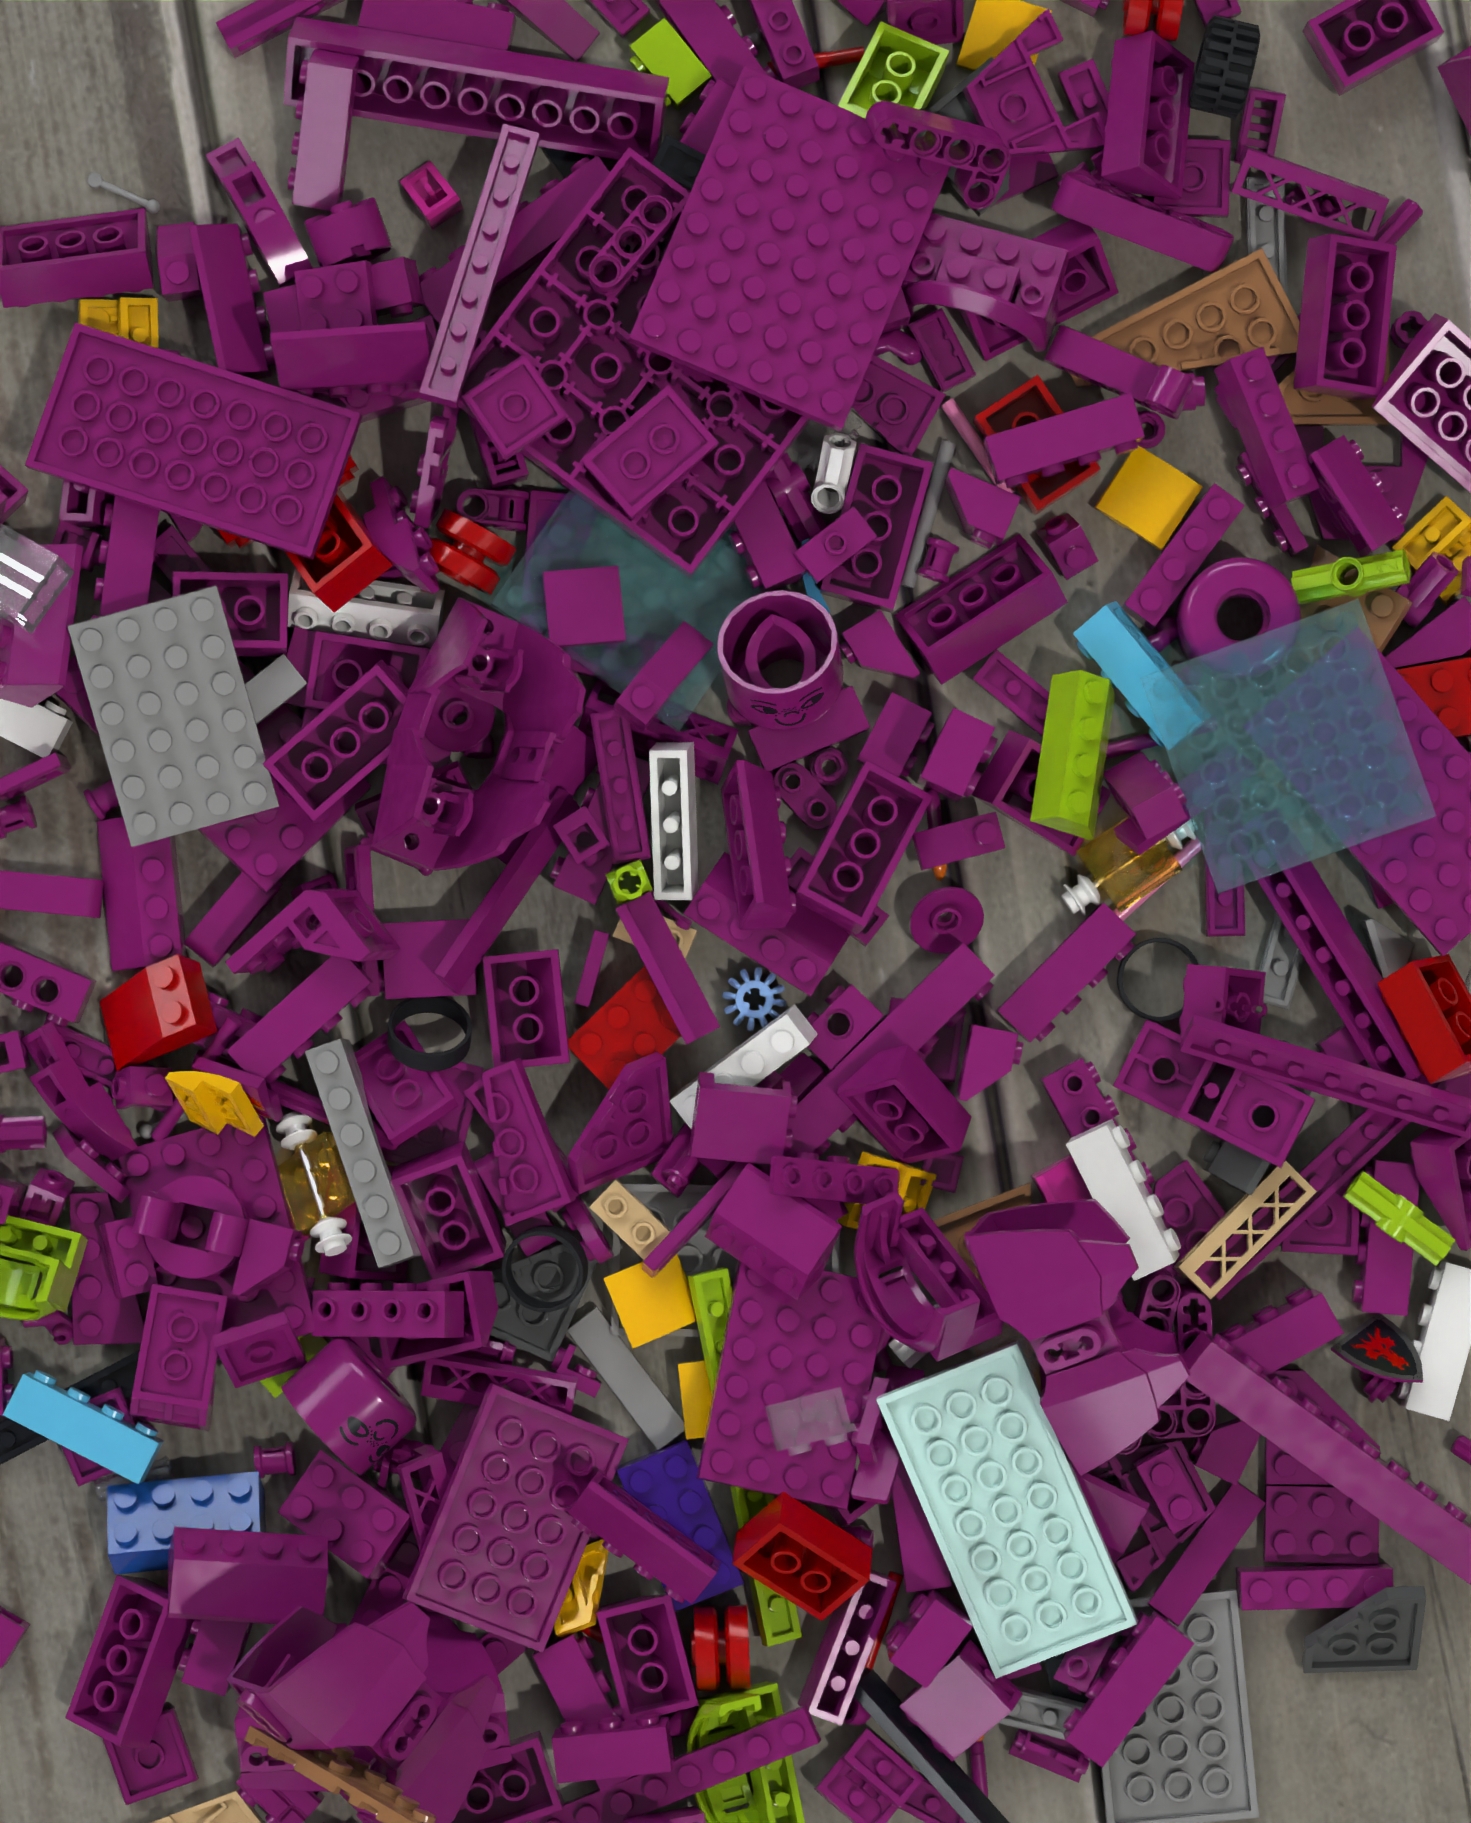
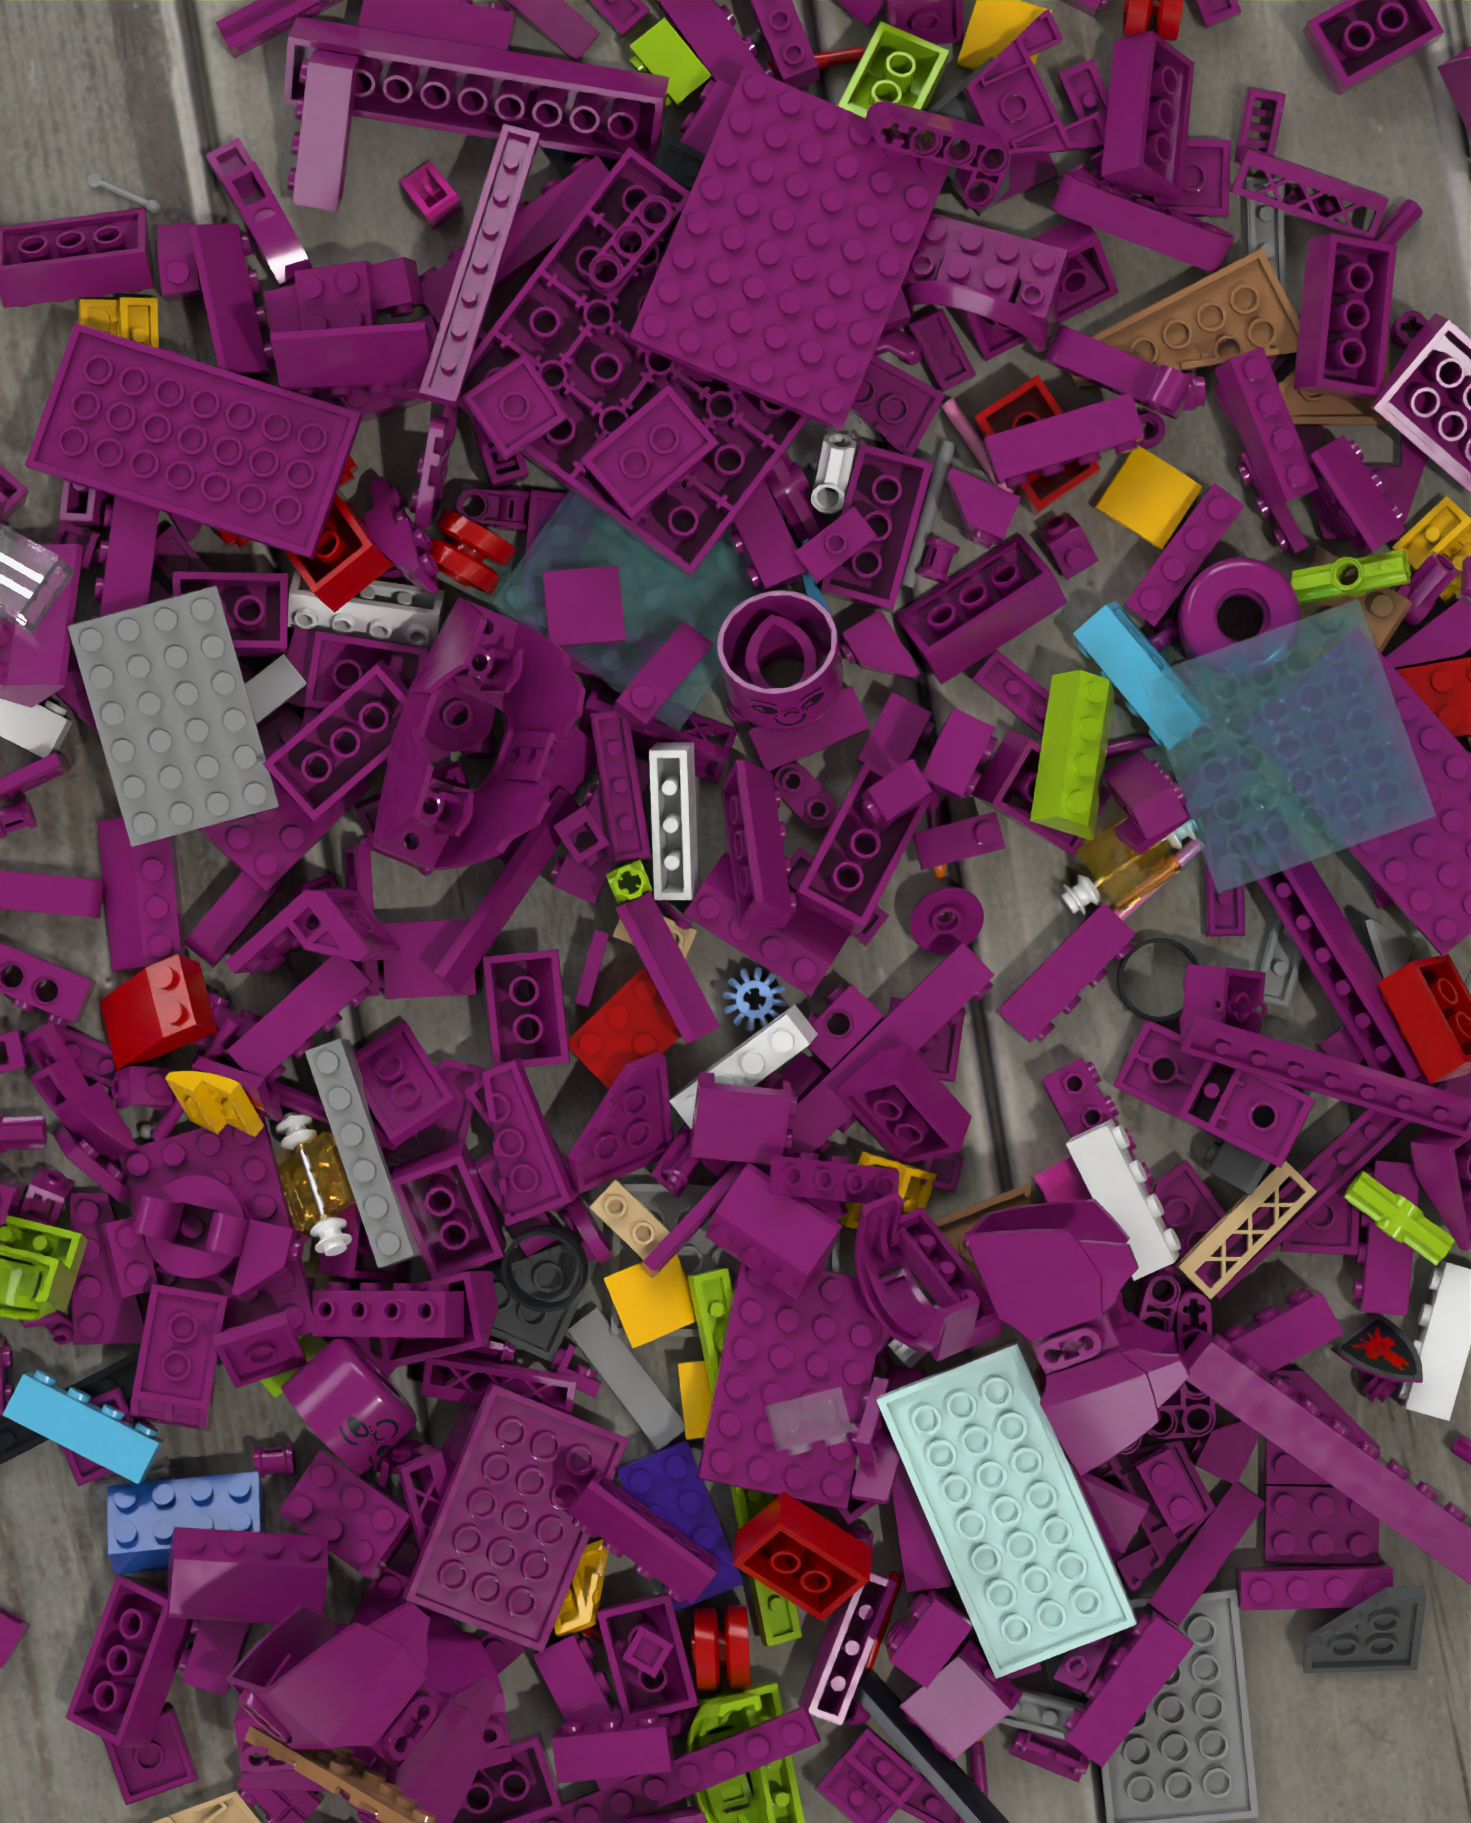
magenta bush [83,775,119,820] -> none
magenta brick [304,198,392,267] -> none
black tyre [387,996,472,1071] -> none
magenta plate [810,748,848,786] -> none
magenta slope [955,1025,1023,1101] -> none
black tyre [1189,15,1260,119] -> none
none -> magenta plate [622,1624,675,1678]
none -> magenta slope [862,759,933,828]

